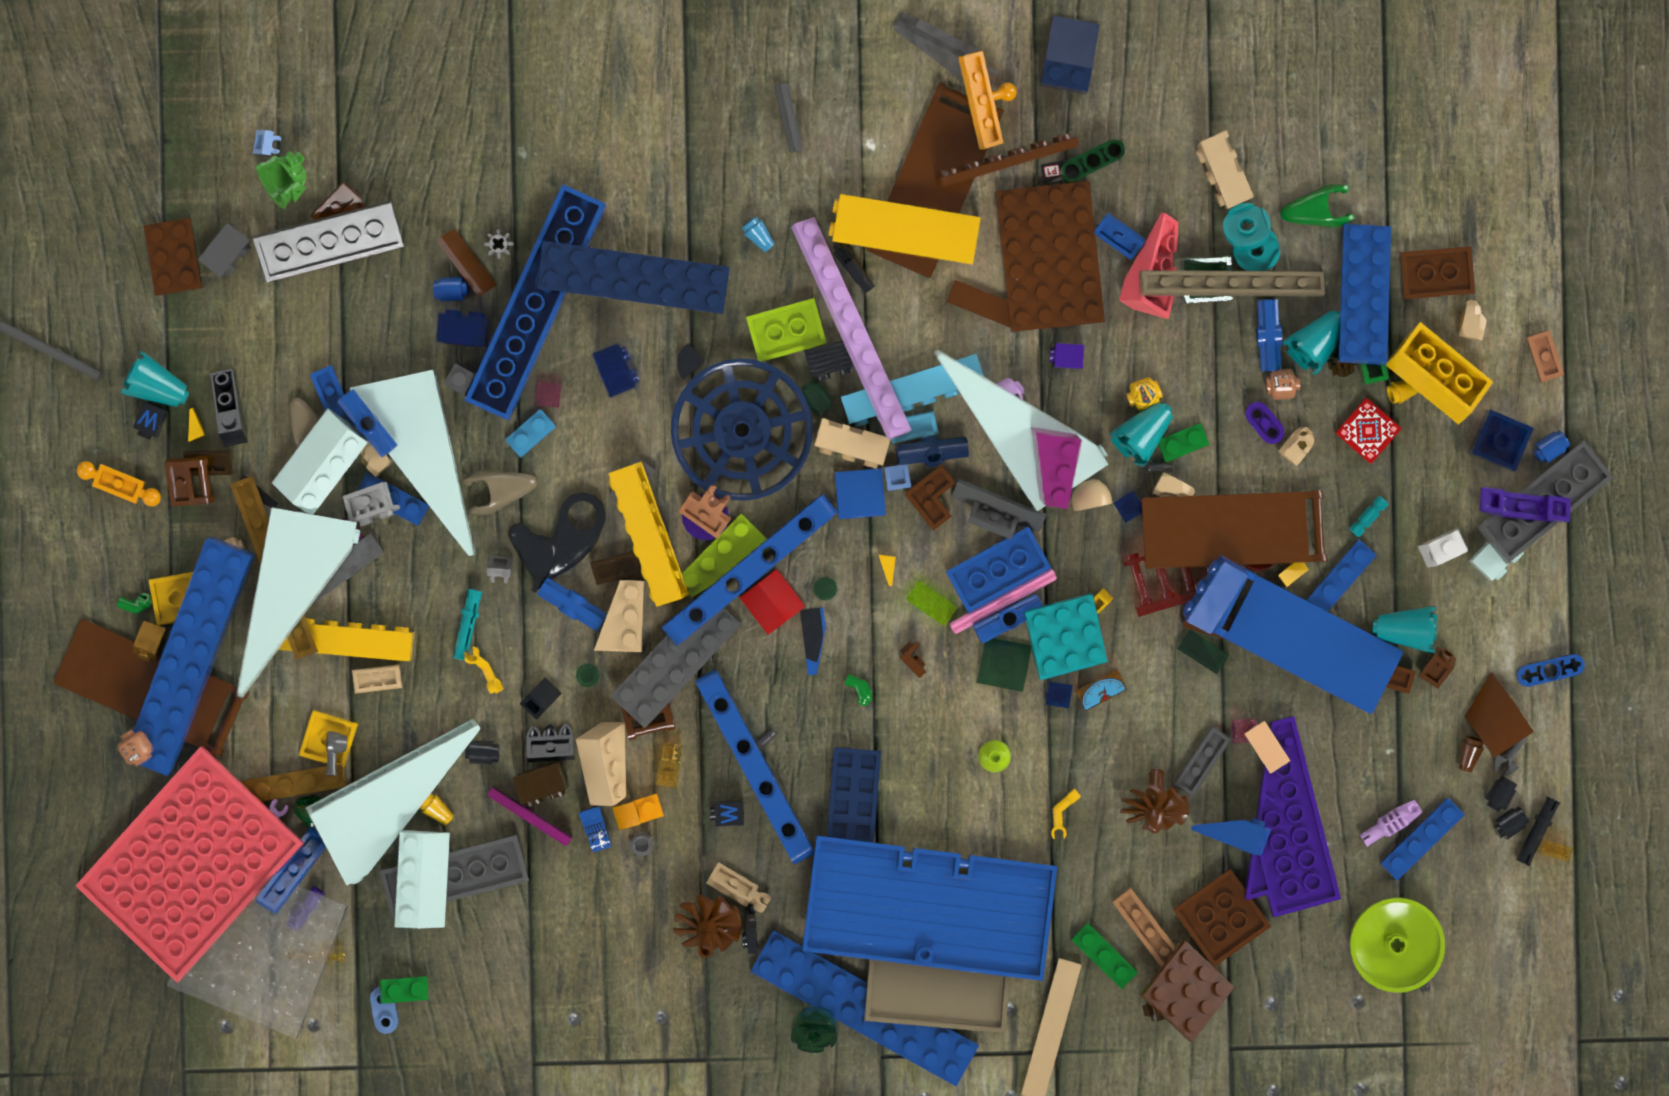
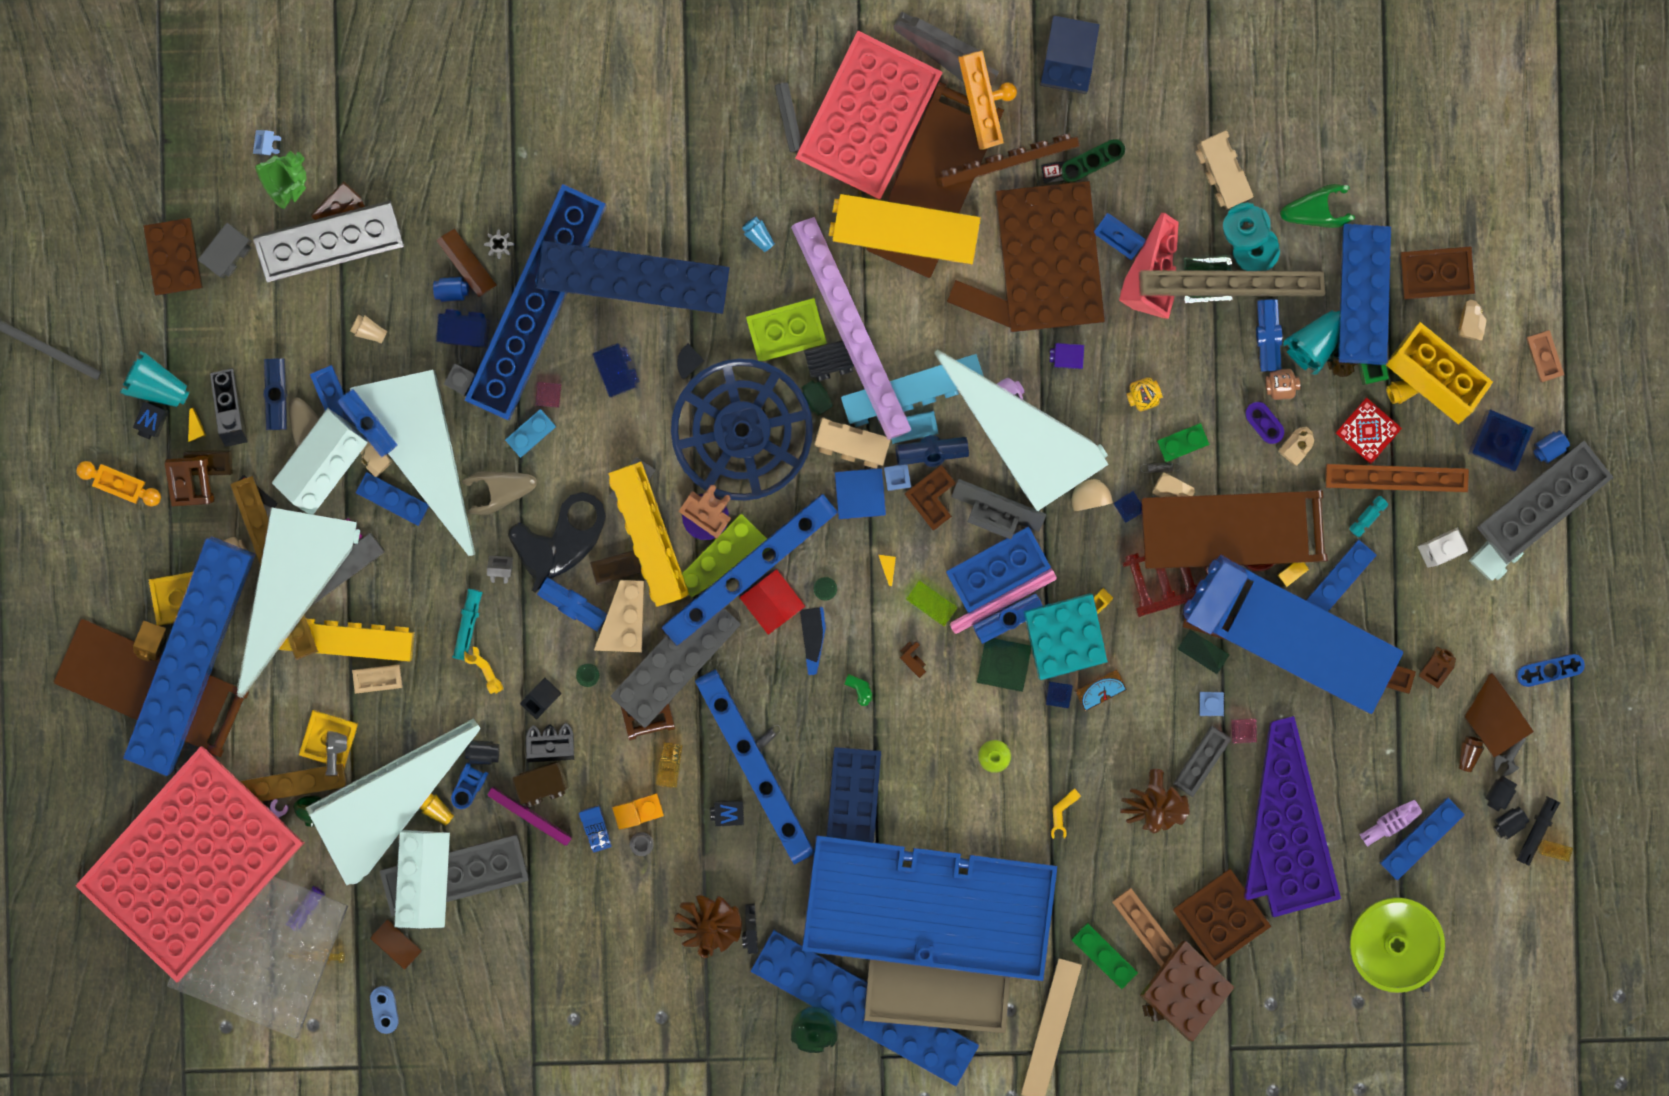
green arm [117,593,152,614] -> none
nougat head [117,730,153,766] -> none
blue plate [256,827,326,914] -> none
light grey bracket [342,482,400,526] -> none
green plate [379,976,428,1004] -> none
tan wedge [576,722,626,806] -> none
tan plate [706,862,771,913] -> none
black piece [833,243,875,294] -> none
magenta wedge [1031,427,1082,509] -> none
teal cone [1109,402,1173,467] -> none
blue slope [1191,818,1271,856] -> none
light nougat tile [1245,721,1290,774] -> none
teal cone [1373,606,1438,653] -> none
dark purple slope [1479,487,1571,522] -> none
none -> dark blue piece [263,358,288,430]
none -> tan cone [350,315,387,343]
none -> reddish brown slope [370,919,422,970]
none -> blue piece [451,763,489,809]
none -> coral plate [795,31,943,200]
none -> medium blue plate [1199,692,1224,716]
none -> dark orange plate [1325,464,1469,492]

